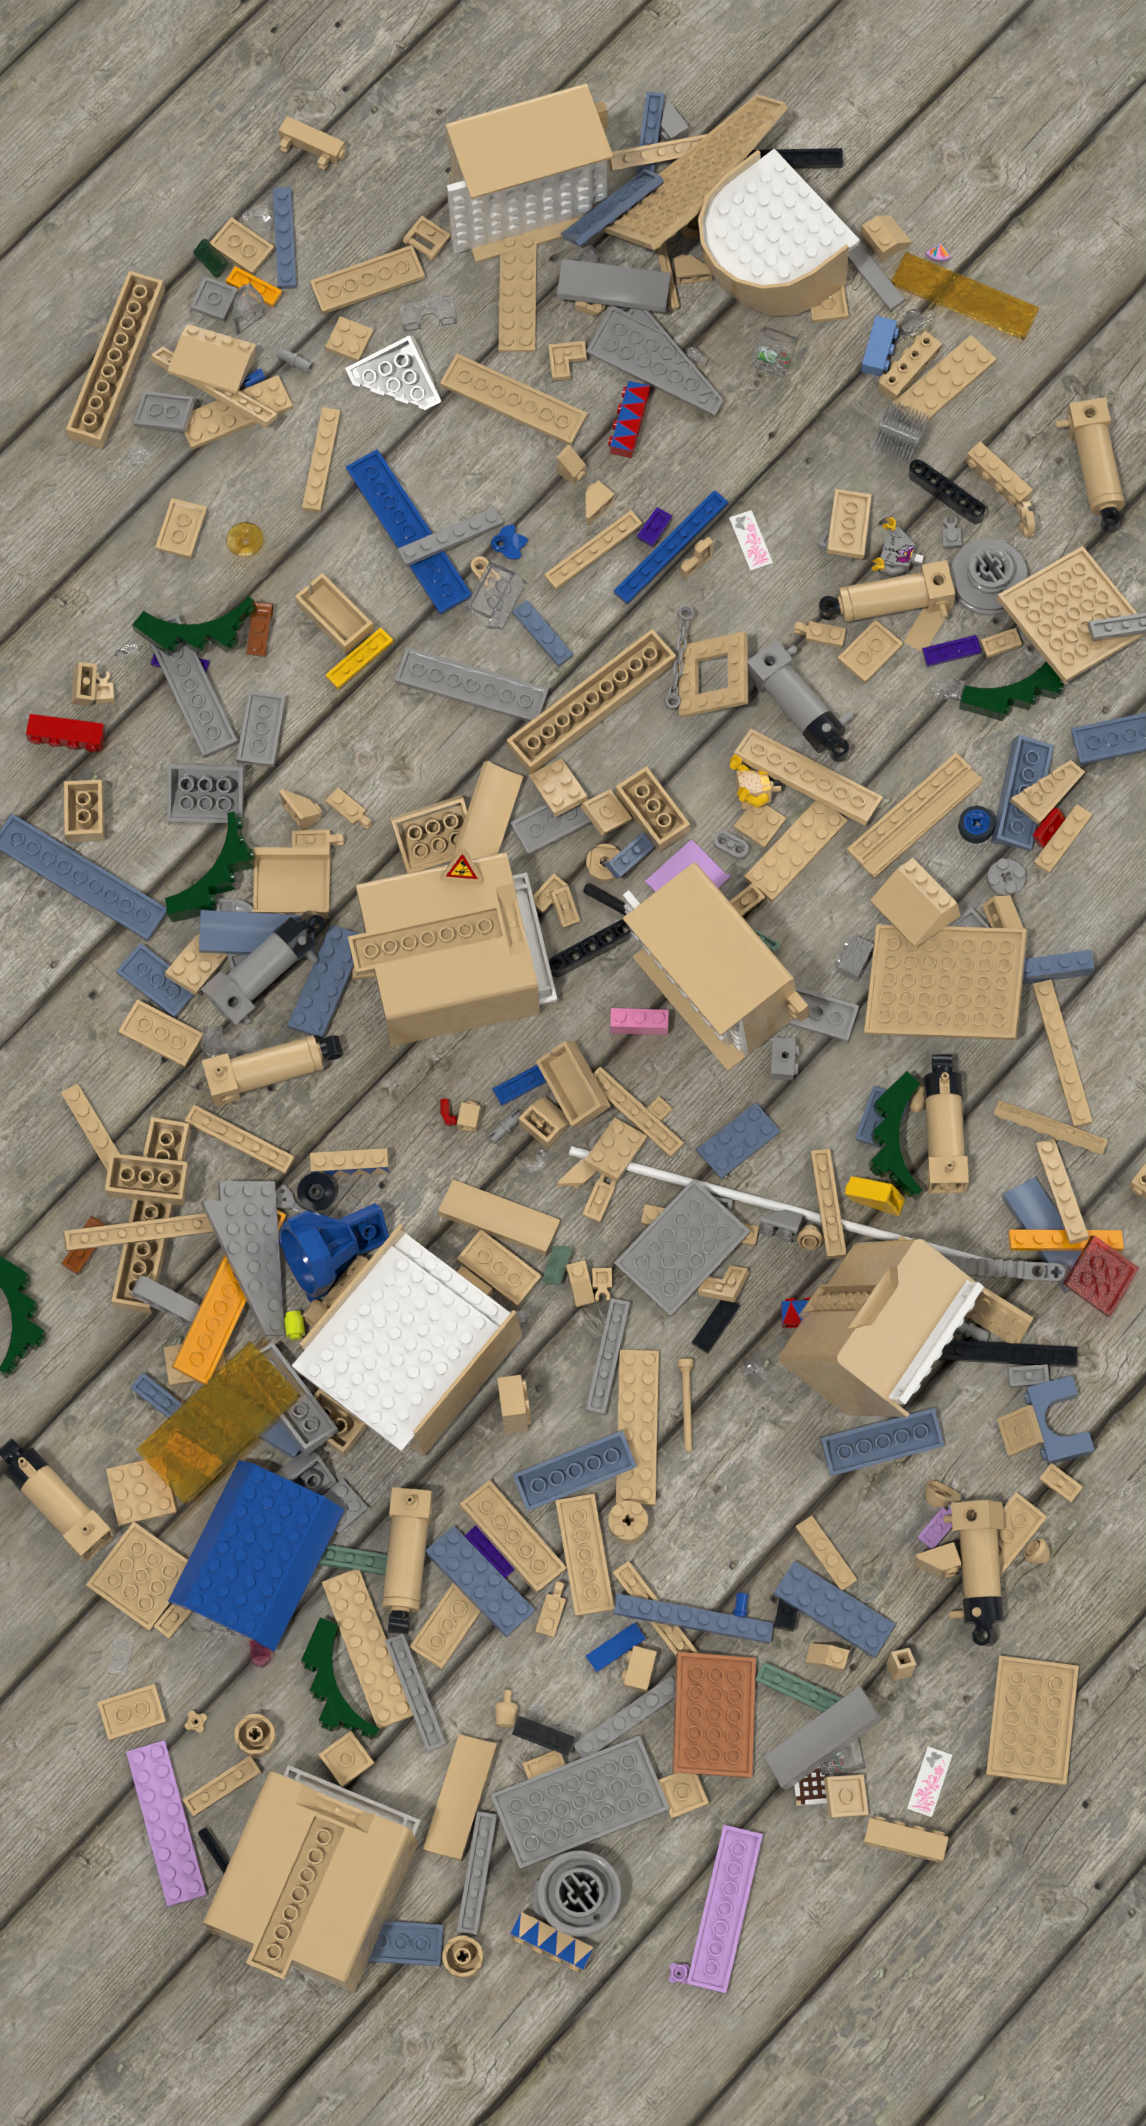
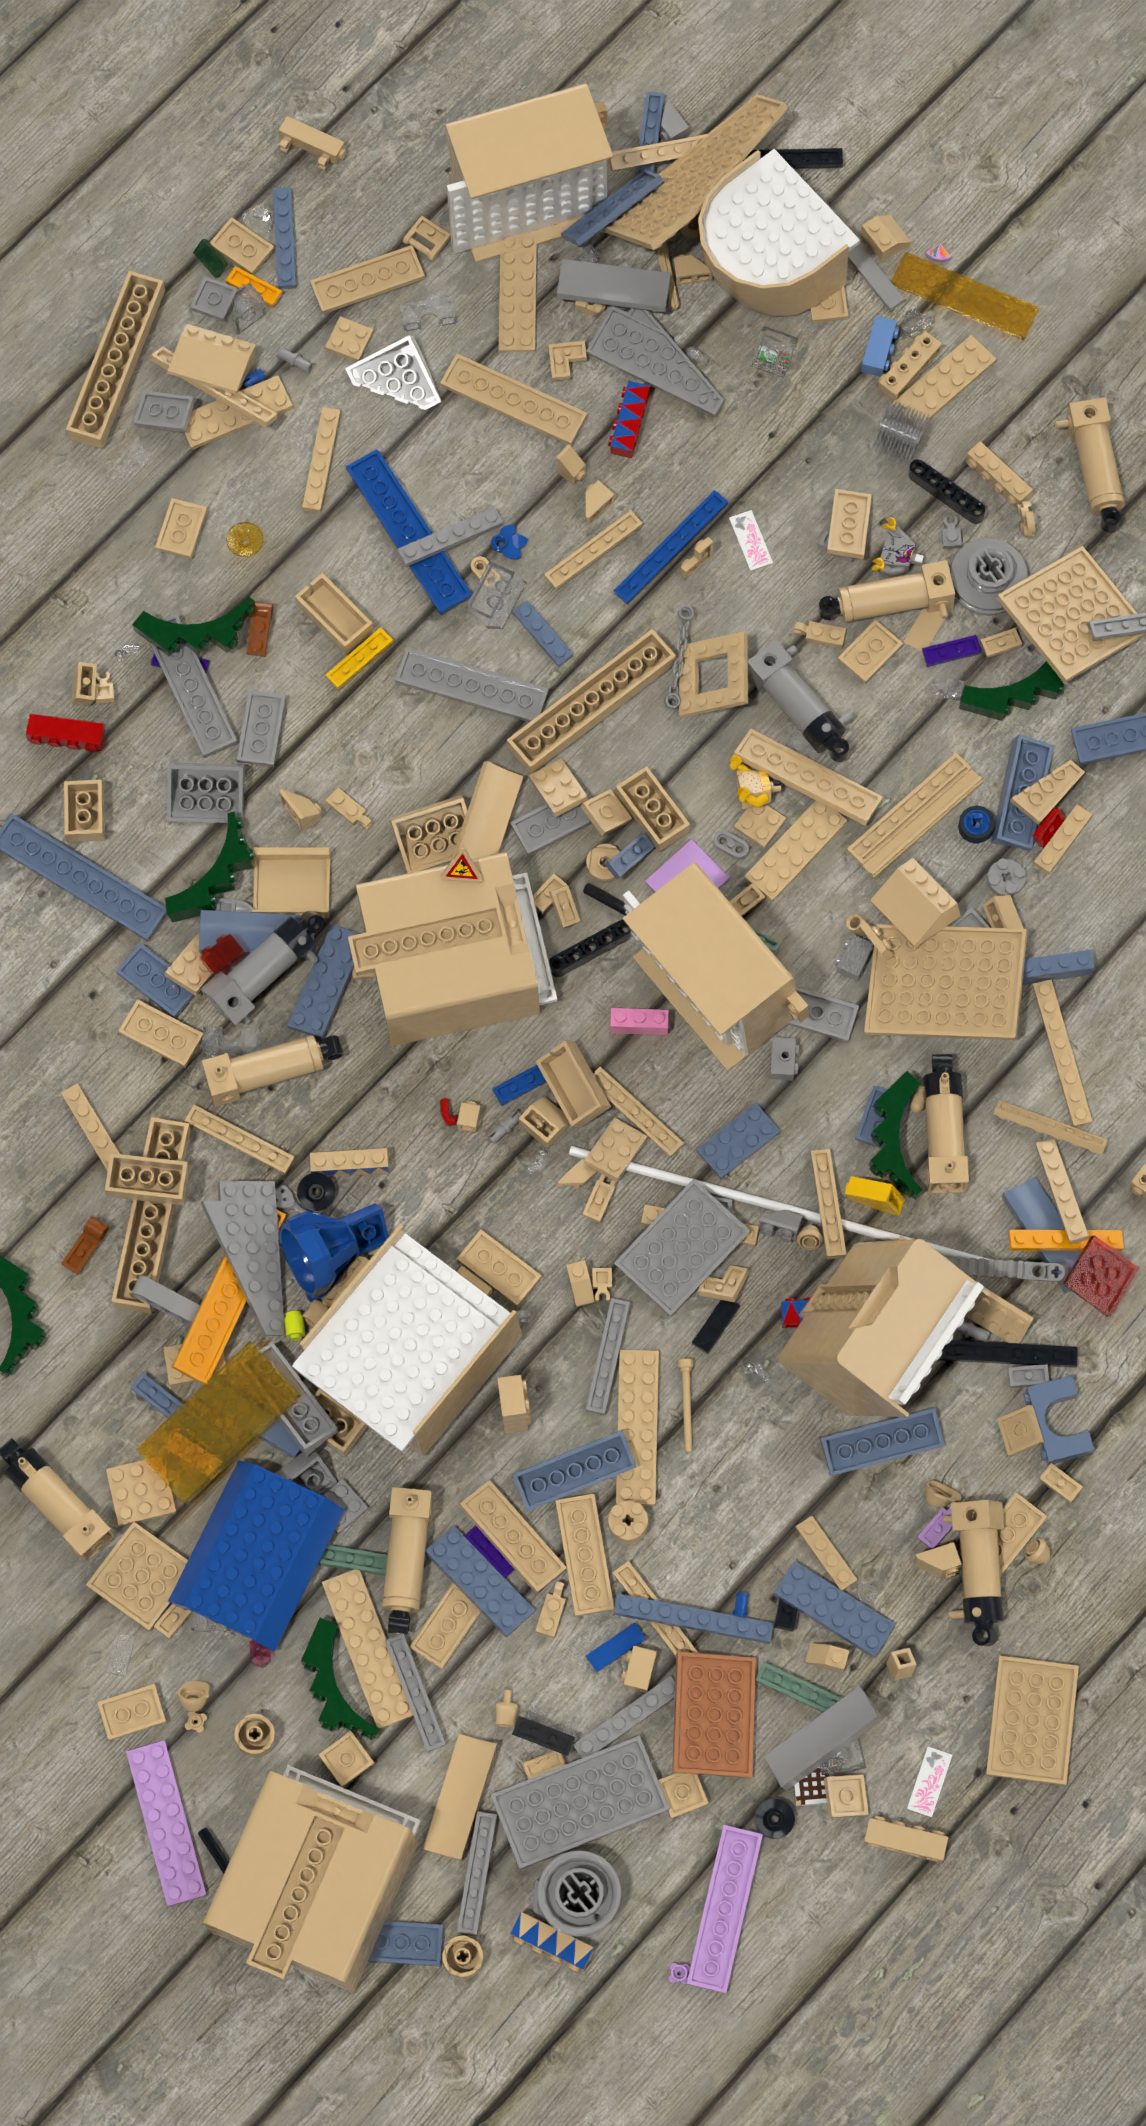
tan plate [62,1213,214,1251] -> none
tan plate [182,1756,261,1817] -> none
tan plate [292,830,344,848] -> none
tan arch [438,1179,560,1256] -> none
sand green plate [542,1246,572,1285] -> none
dark purple plate [637,507,672,548] -> none
tan tile [646,1096,673,1122] -> none
none -> tan hat [176,1681,210,1712]
none -> clear red brick [199,933,244,977]
none -> black dish [754,1798,795,1839]
none -> tan plate [846,914,893,960]

